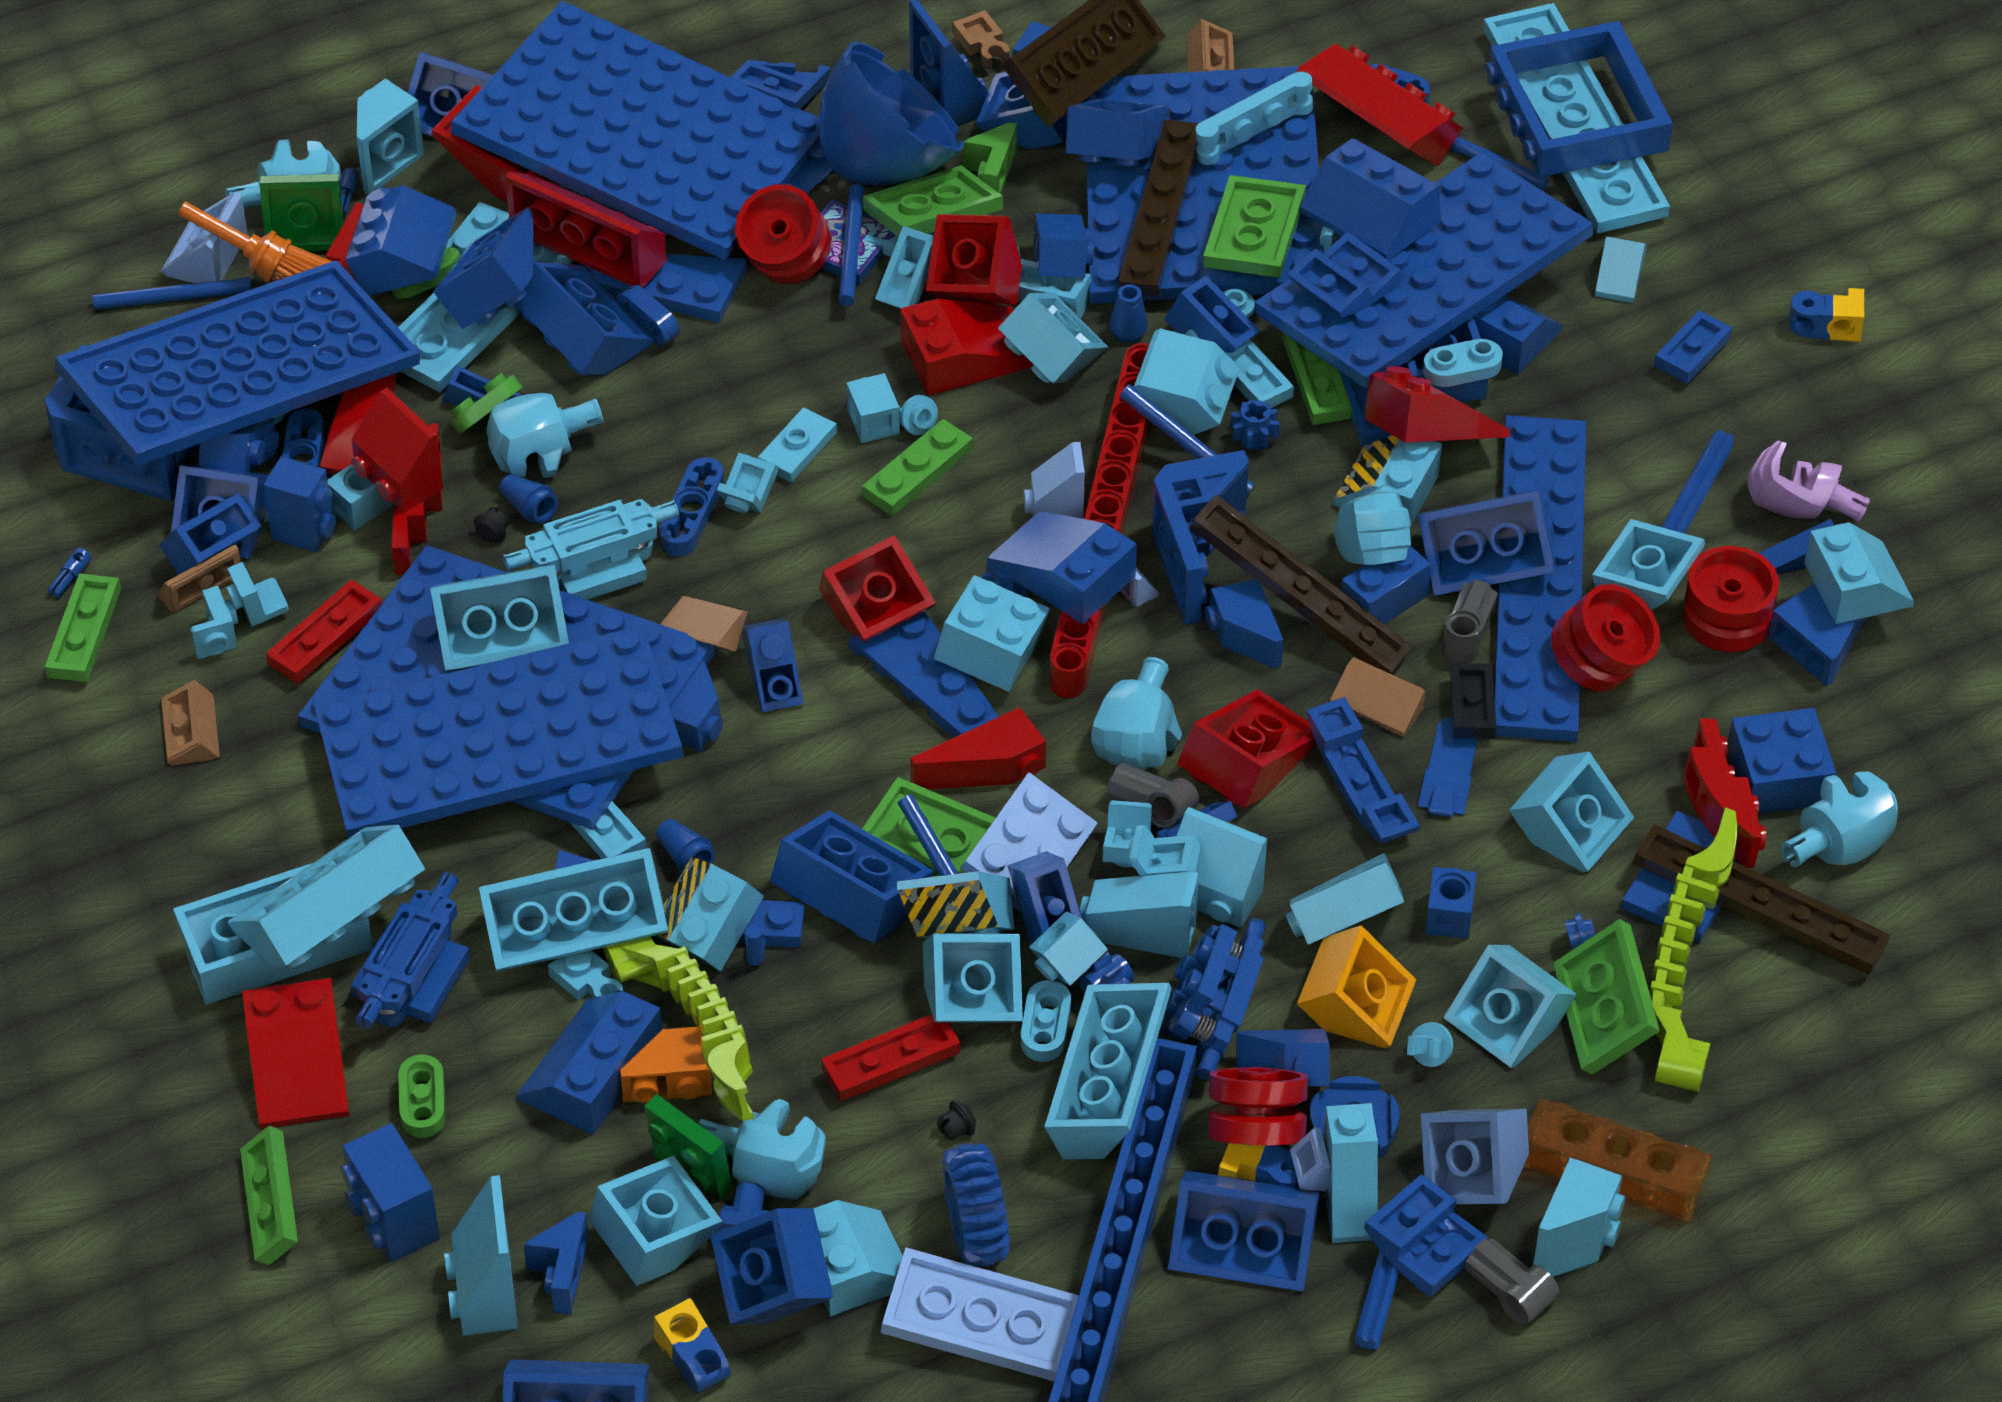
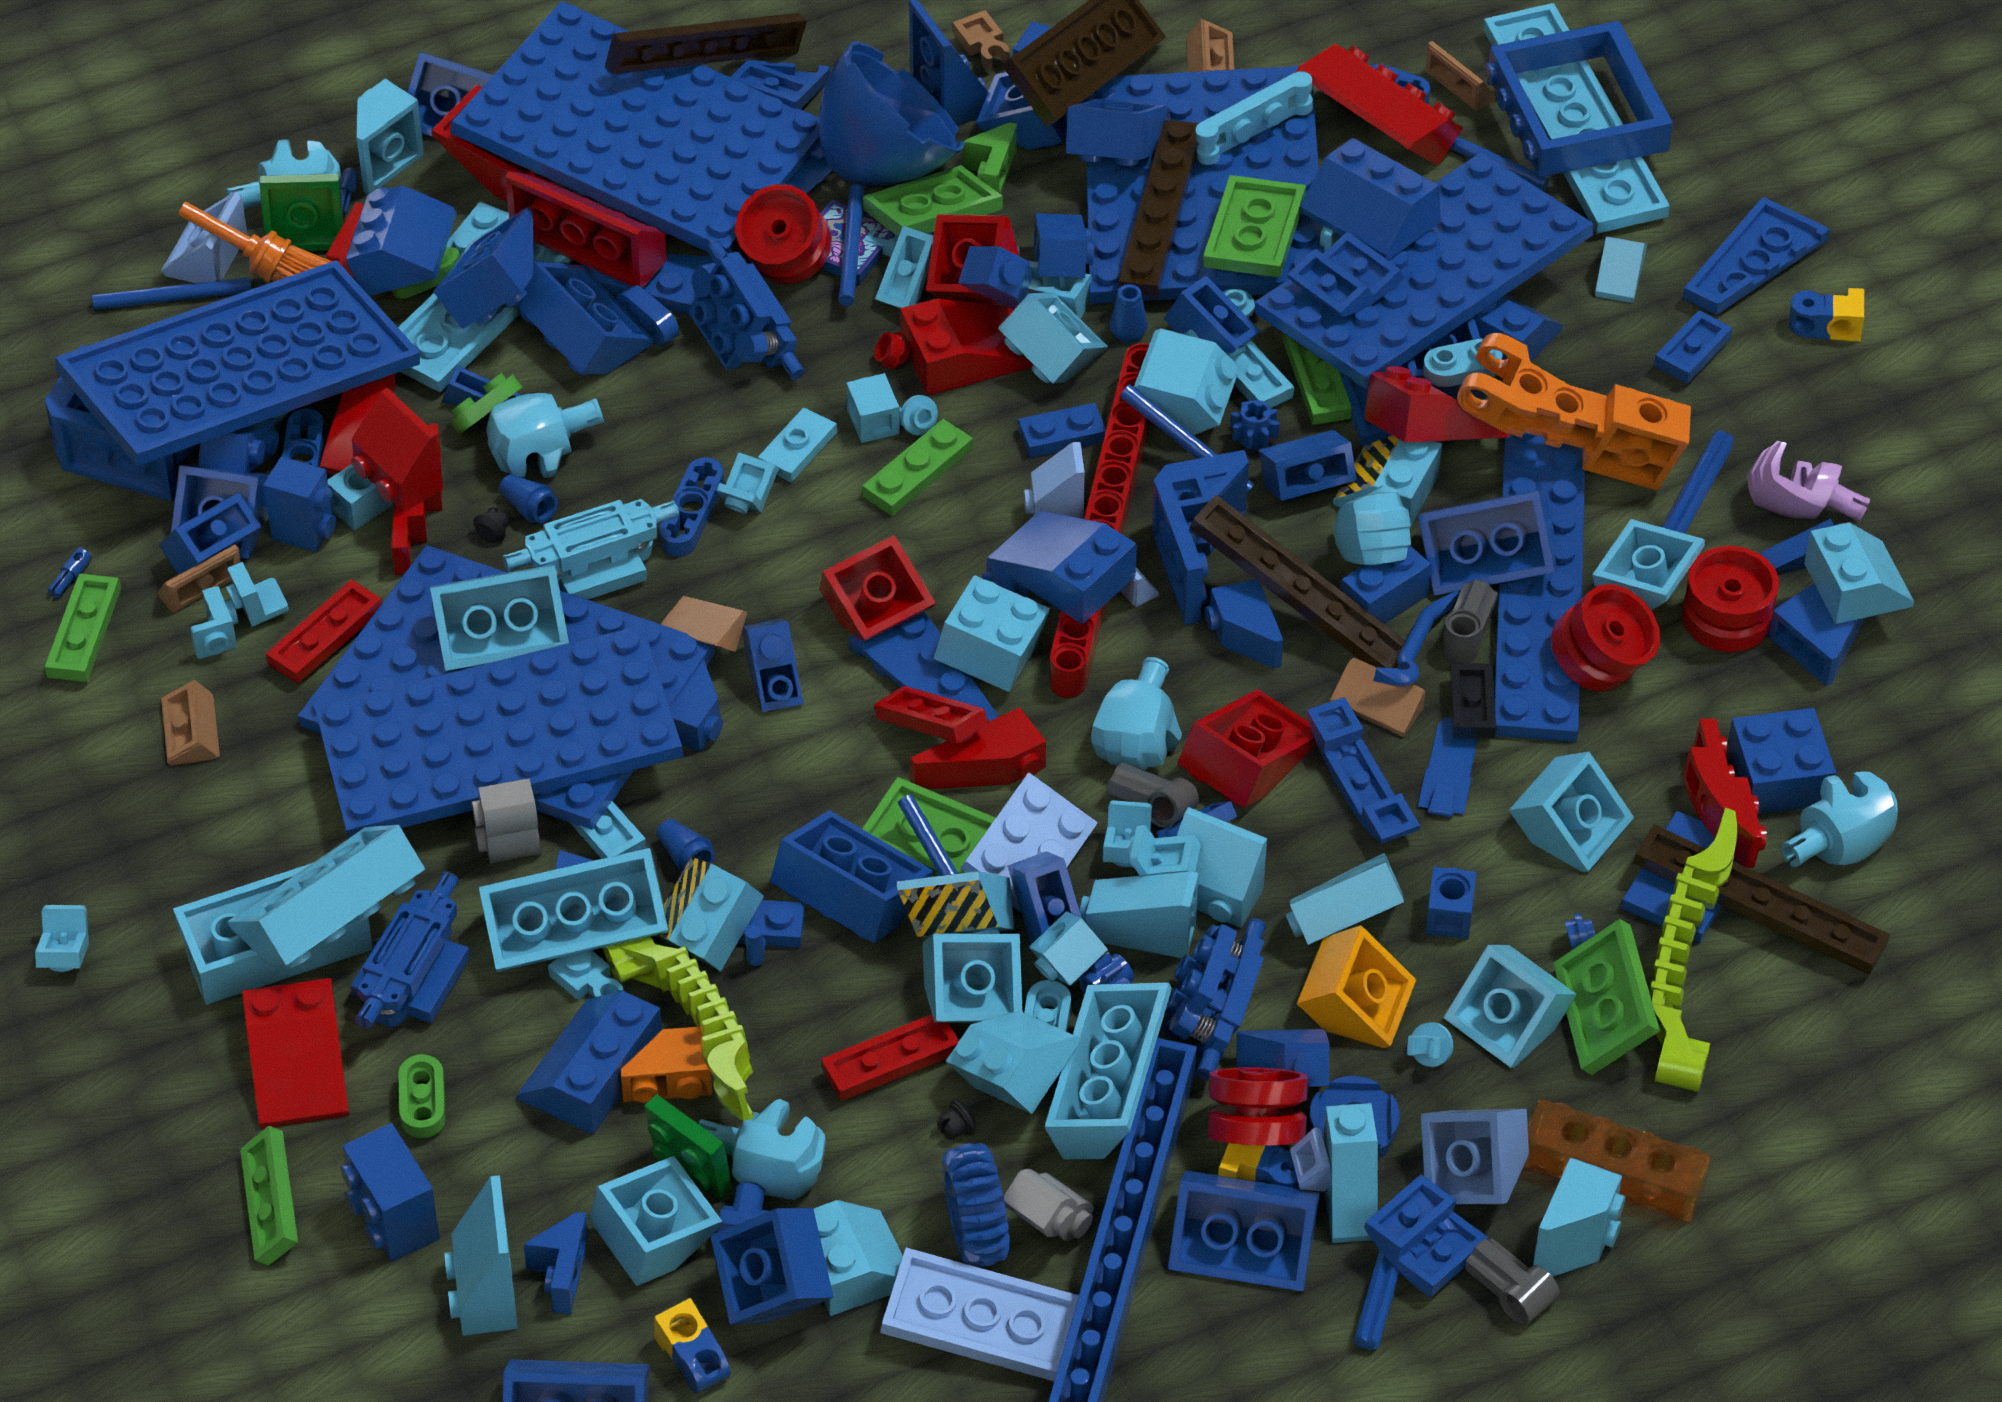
none -> medium azure bracket [35,905,89,972]
none -> light grey brick [472,778,541,864]
none -> dark brown plate [605,13,807,74]
none -> blue piece [688,240,805,380]
none -> red plate [873,686,989,743]
none -> red plate [874,332,910,370]
none -> medium azure slope [946,1011,1081,1114]
none -> blue slope [958,246,1033,310]
none -> light grey brick [1004,1169,1094,1241]
none -> blue plate [1018,403,1106,458]
none -> blue brick [1259,430,1357,501]
none -> blue piece [1373,591,1459,687]
none -> medium nougat slope [1425,41,1496,111]
none -> orange brick [1457,333,1691,491]
none -> blue wing [1682,197,1831,315]

